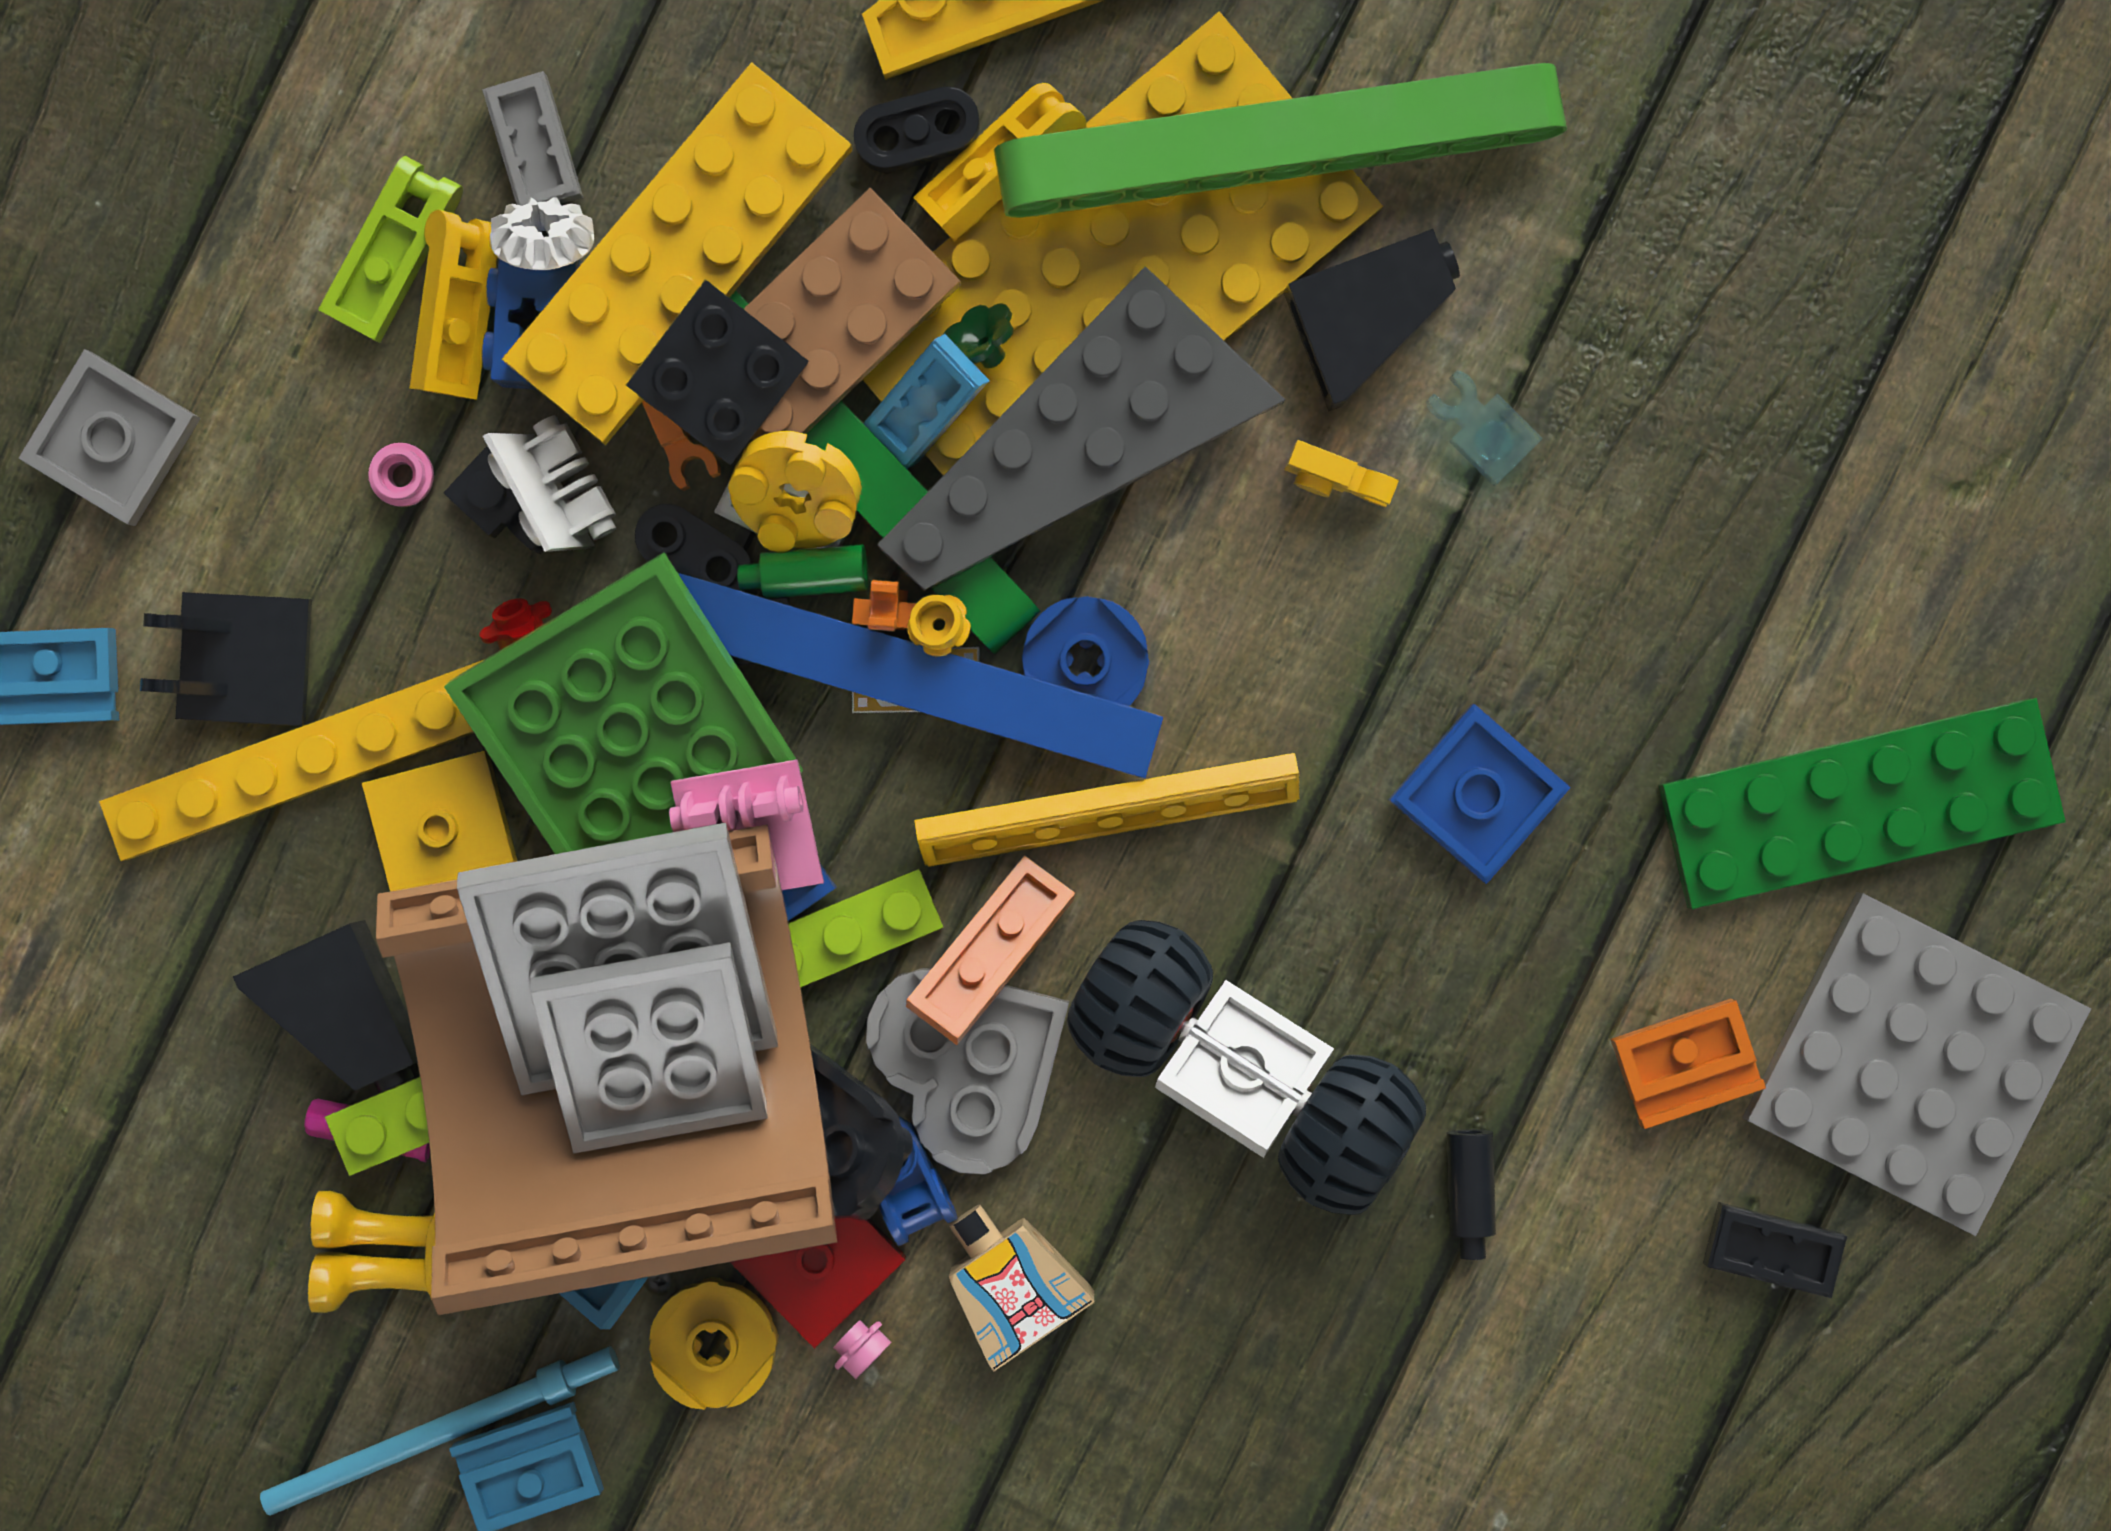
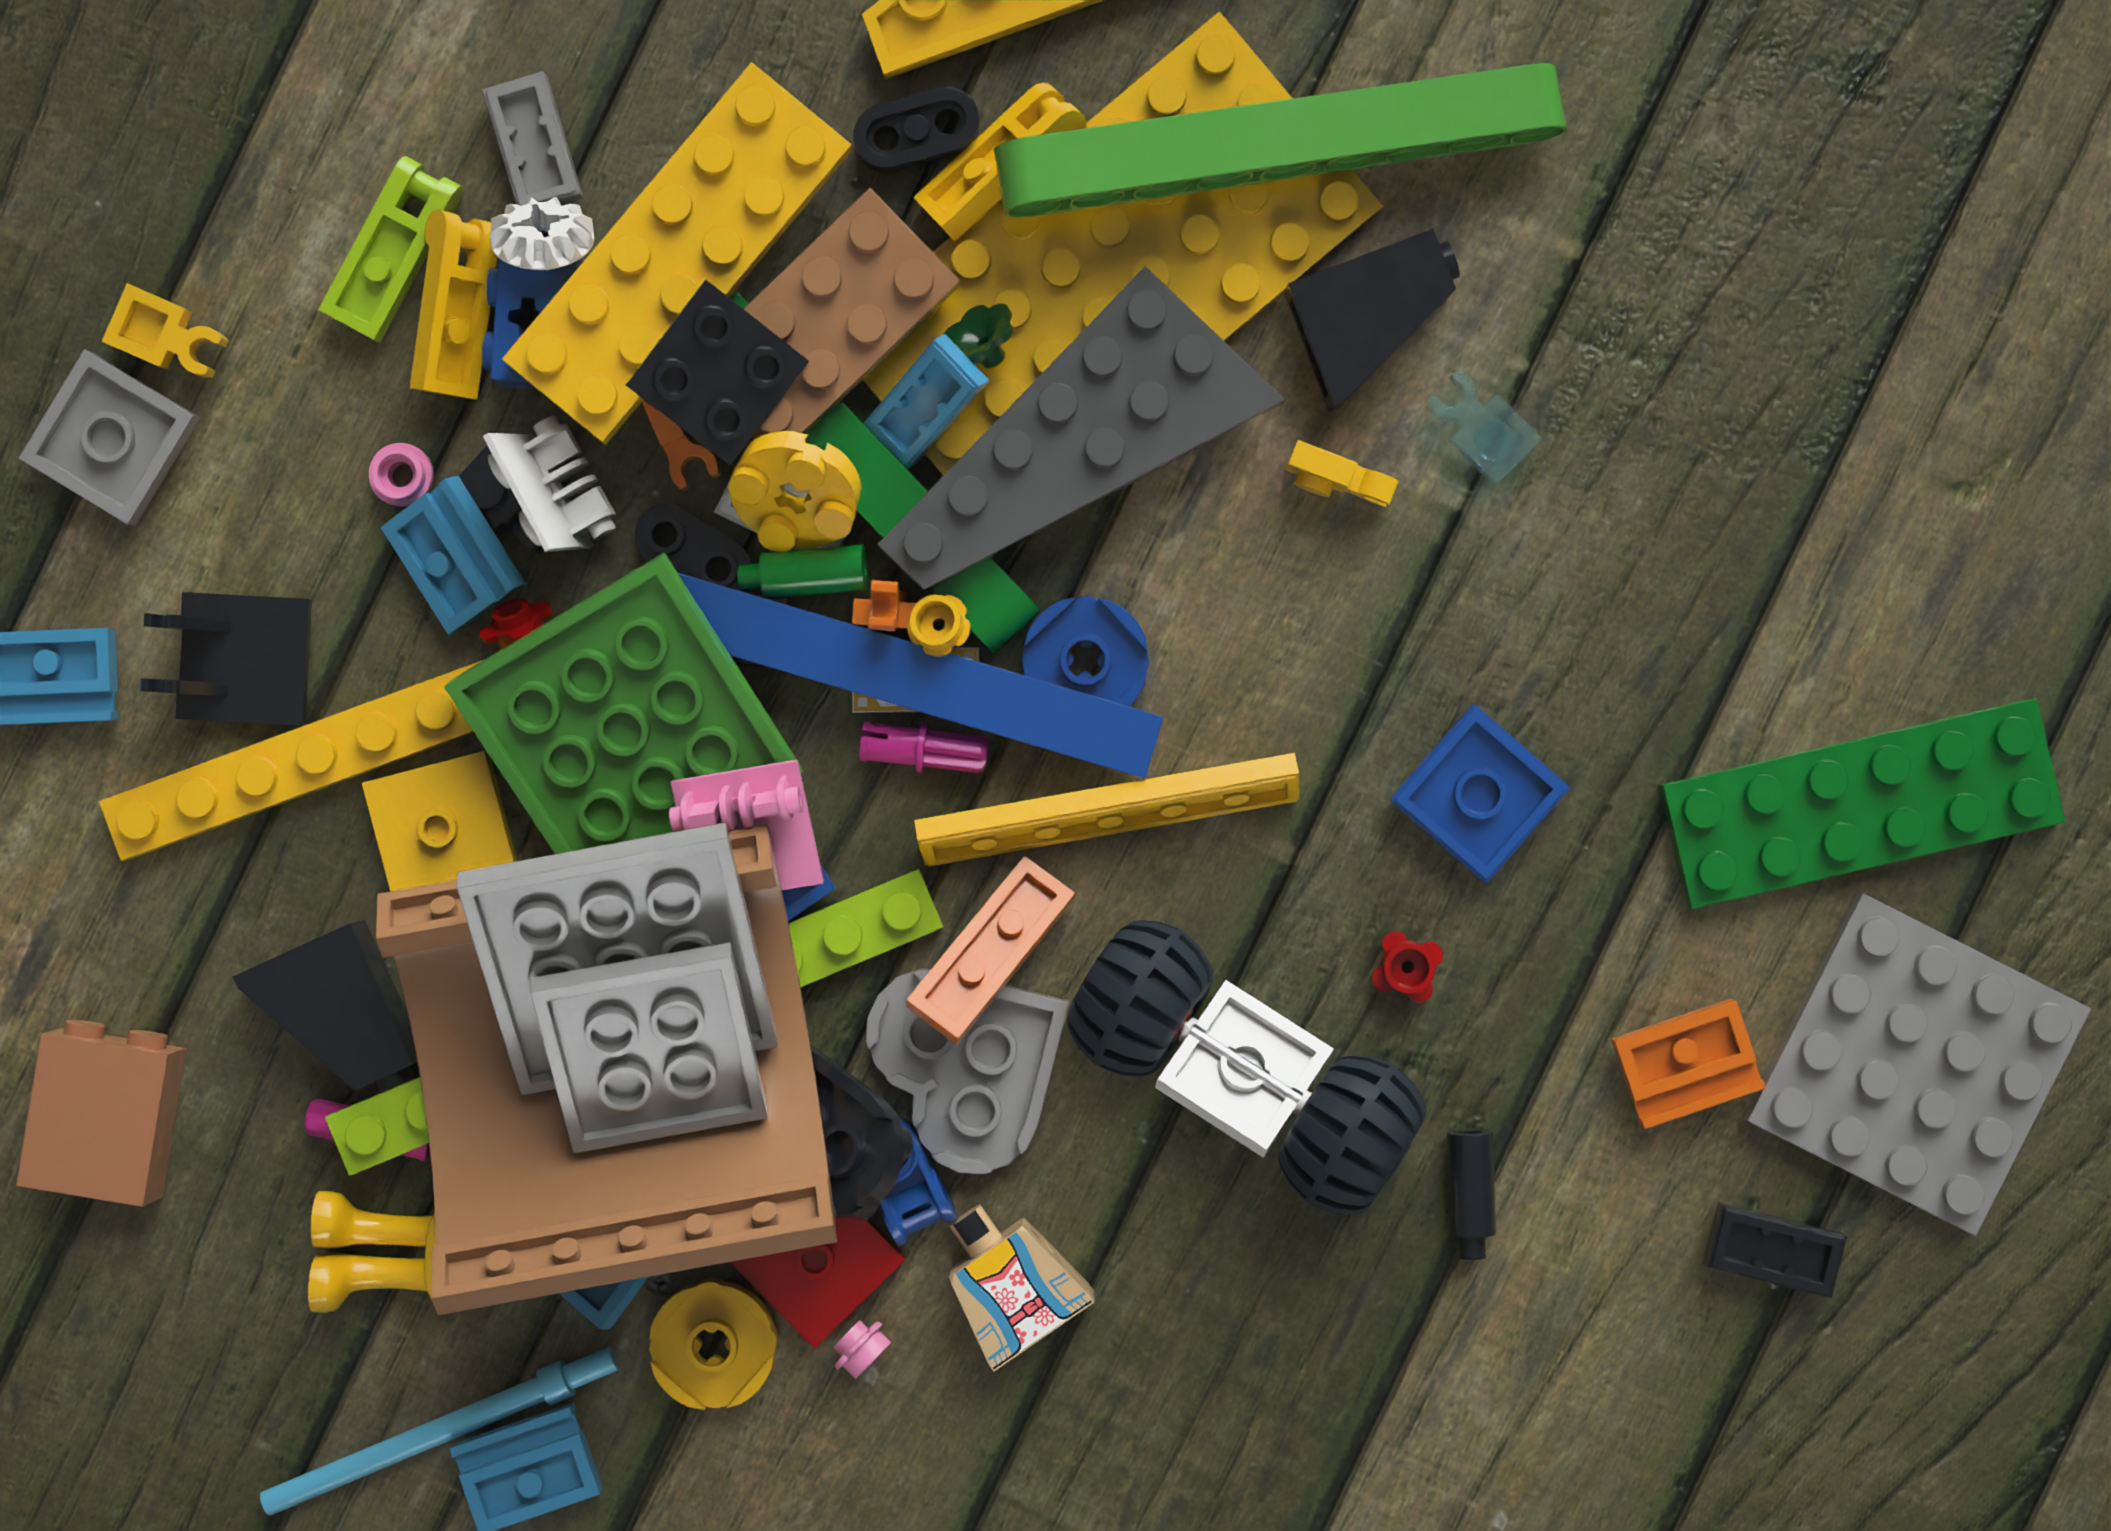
none -> nougat brick [16,1020,187,1207]
none -> yellow plate [101,283,229,378]
none -> dark azure plate [381,476,526,635]
none -> dark pink axle [859,720,989,774]
none -> red plate [1372,931,1443,1002]

